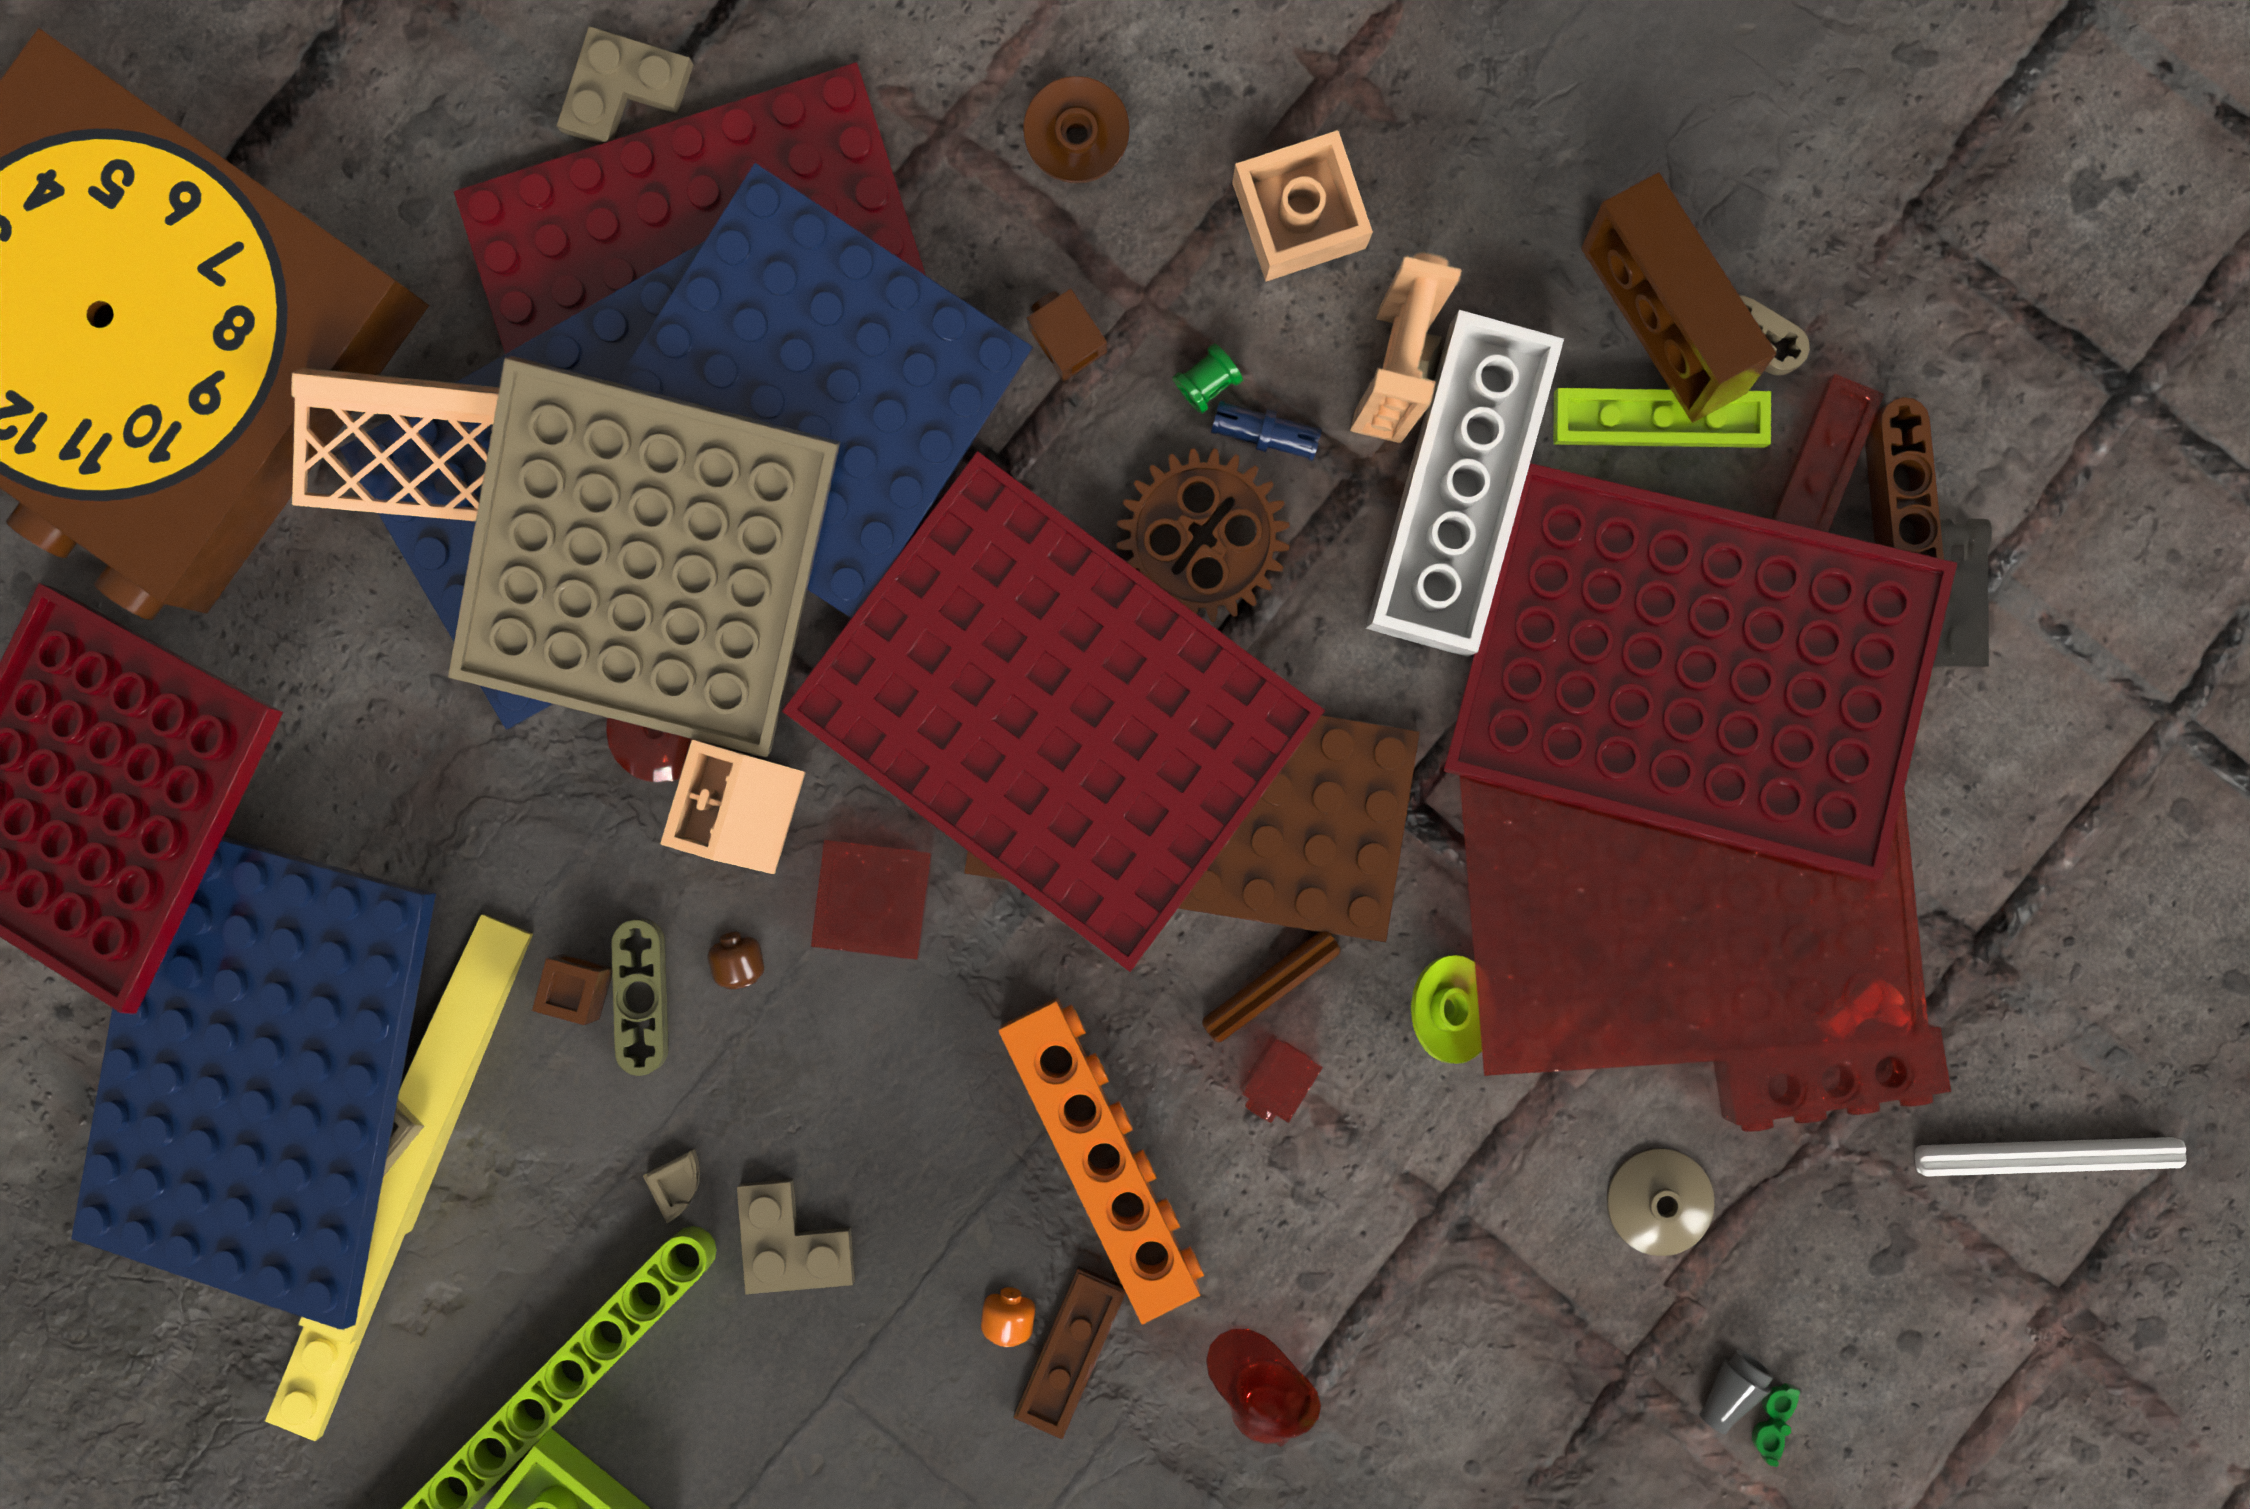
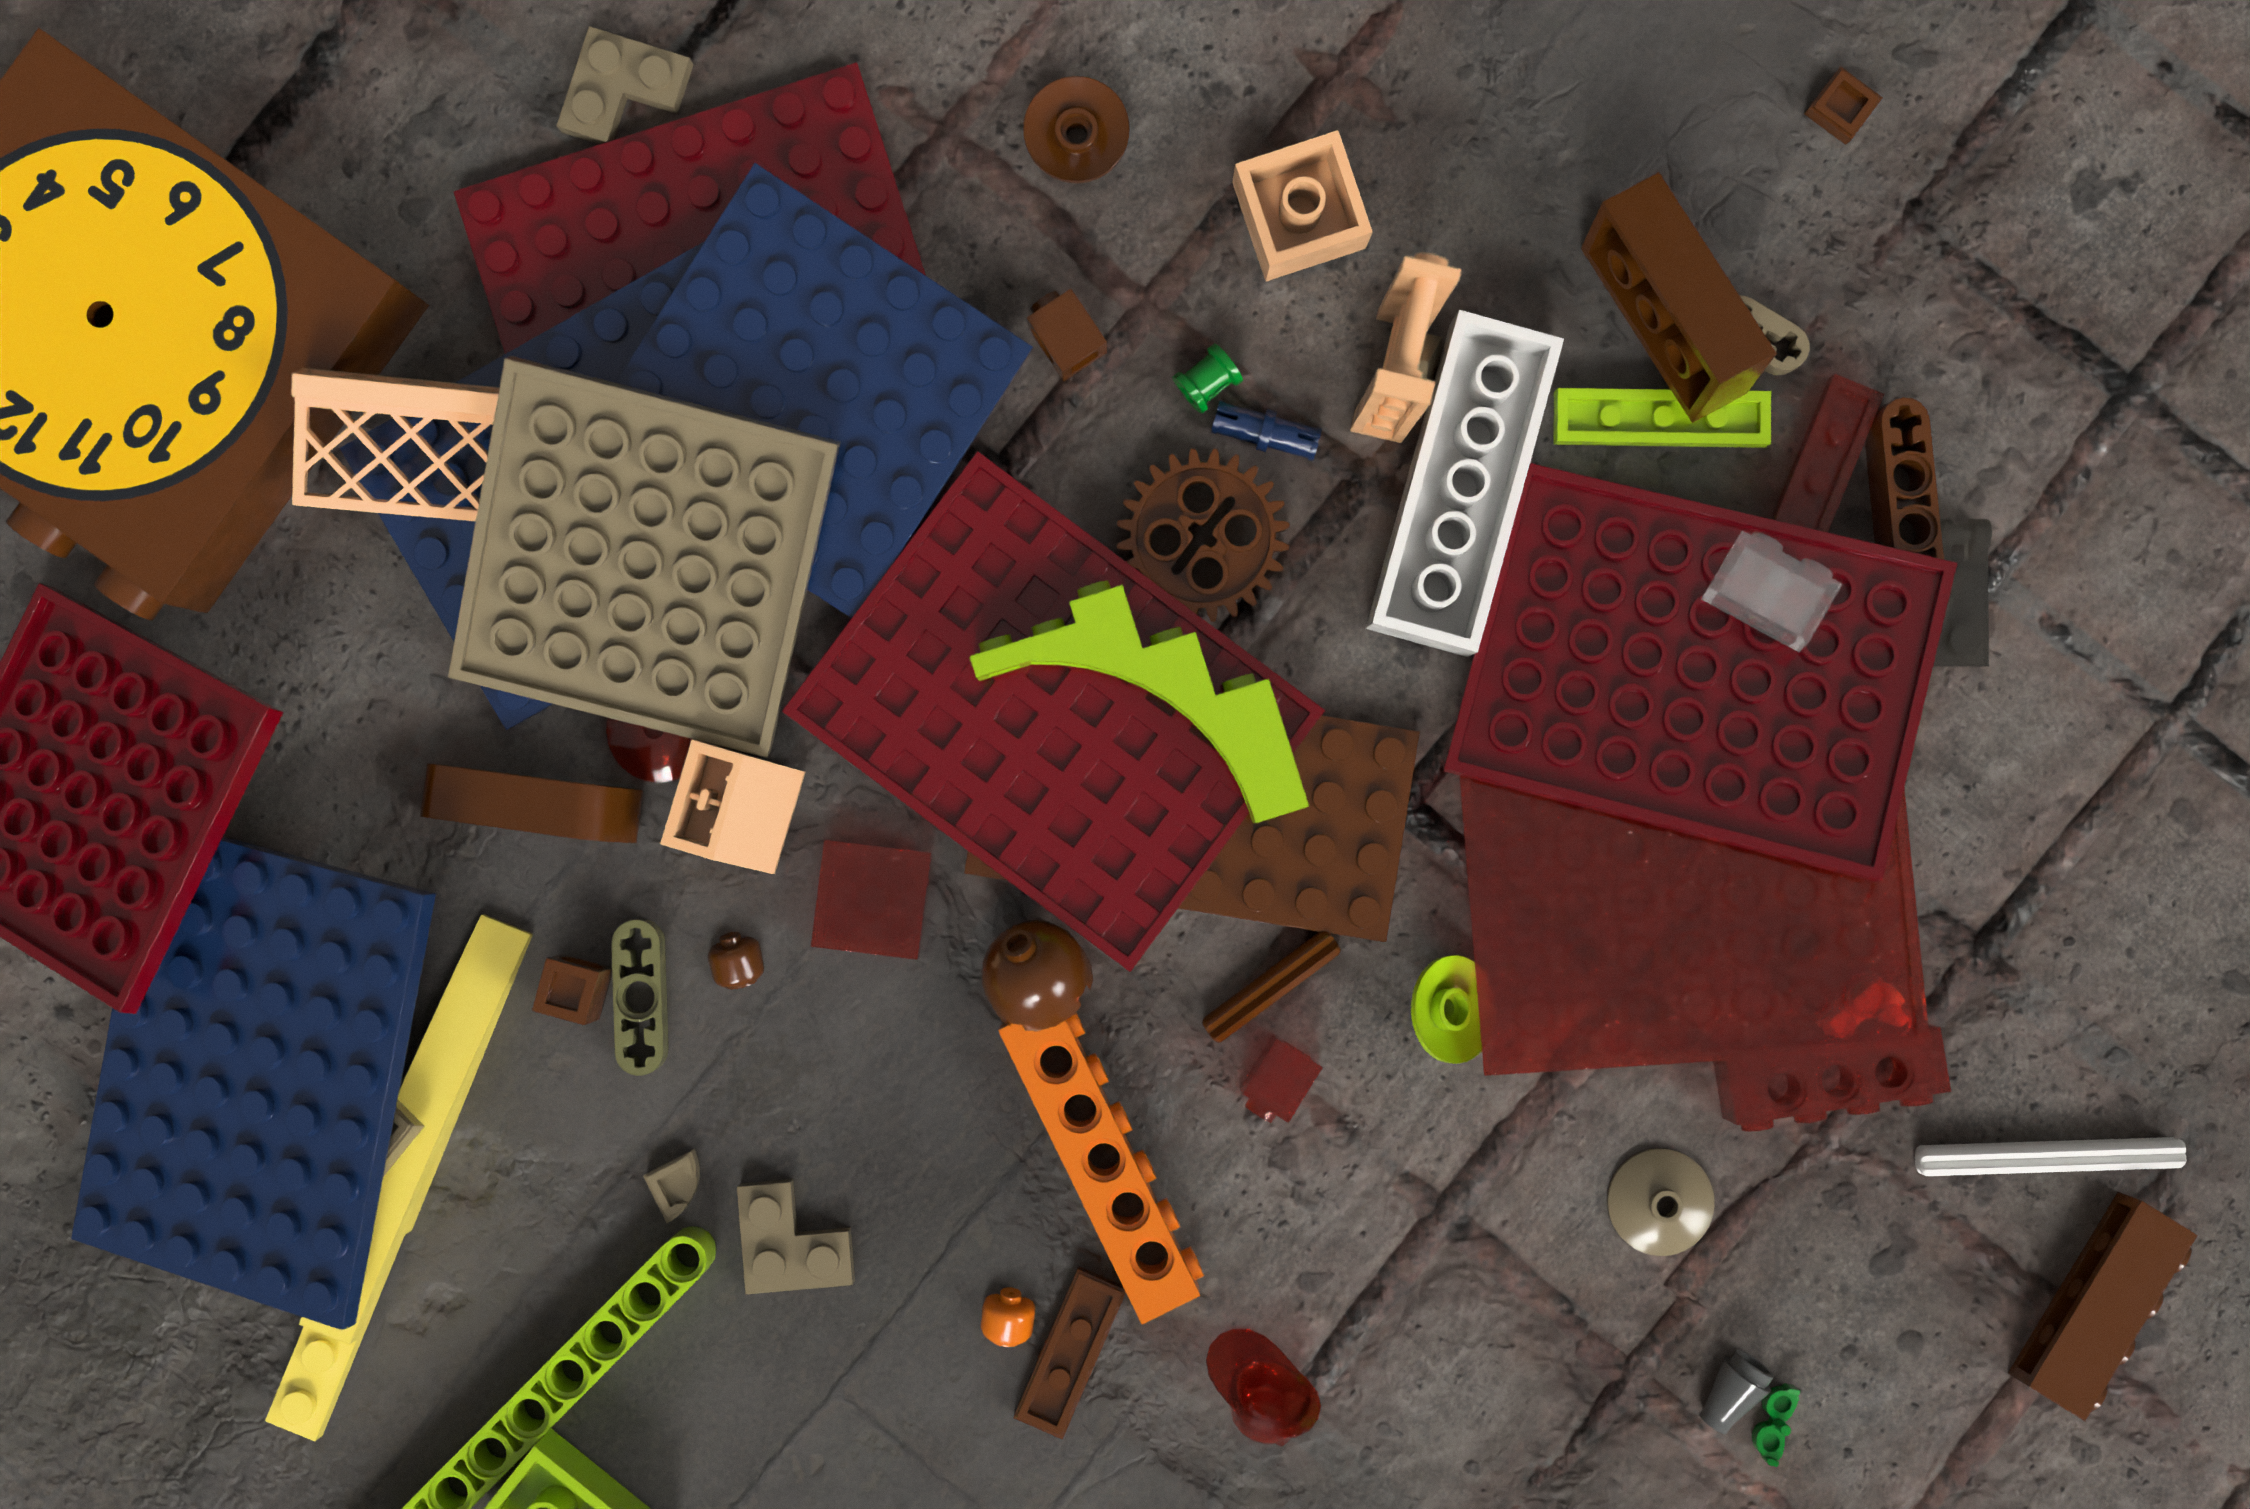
none -> reddish brown beam [420,763,644,843]
none -> lime arch [970,581,1309,823]
none -> reddish brown cylinder [981,920,1093,1031]
none -> clear brick [1702,530,1843,652]
none -> reddish brown tile [1804,66,1883,145]
none -> reddish brown brick [2008,1192,2198,1421]

